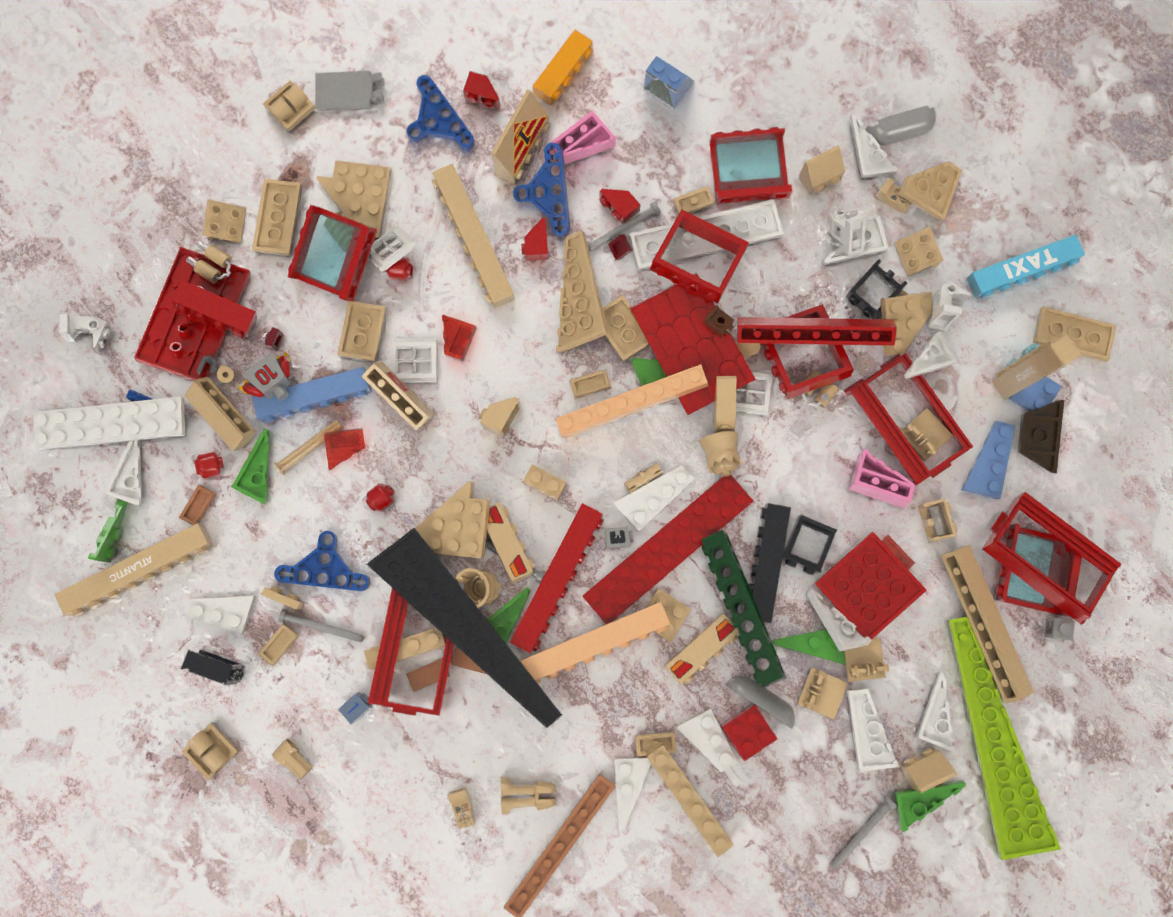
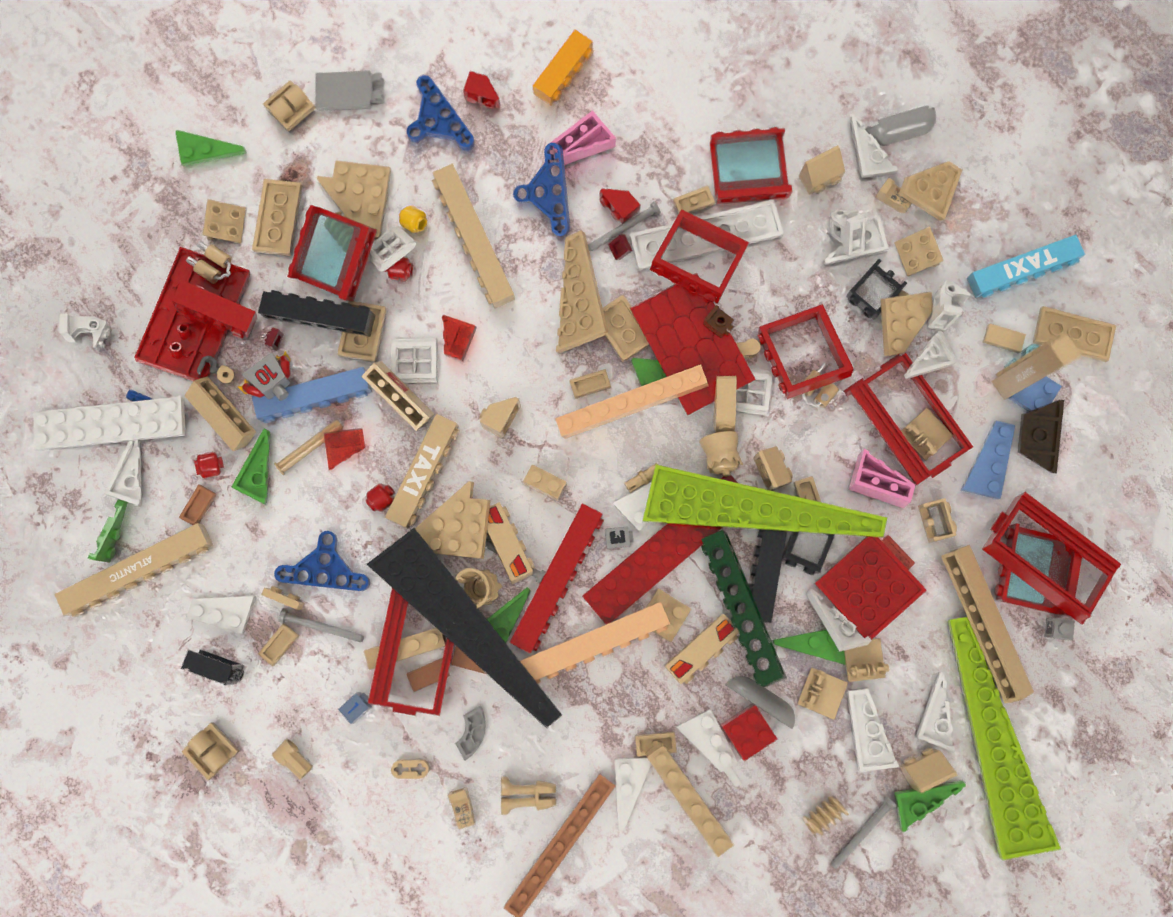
tan slope [491,89,551,185] -> none
red slope [521,218,549,261] -> none
medium blue slope [644,56,694,110] -> none
red brick [737,317,897,346] -> none
none -> bright green wing [175,130,247,166]
none -> black brick [258,290,376,337]
none -> tan brick [385,414,460,529]
none -> tan beam [391,759,430,779]
none -> yellow head [399,205,427,233]
none -> light grey tile [455,706,486,761]
none -> lime wing [642,465,887,538]
none -> tan slope [753,446,793,491]
none -> tan plate [793,476,821,502]
none -> tan piece [803,796,849,840]
none -> tan tile [983,323,1026,353]

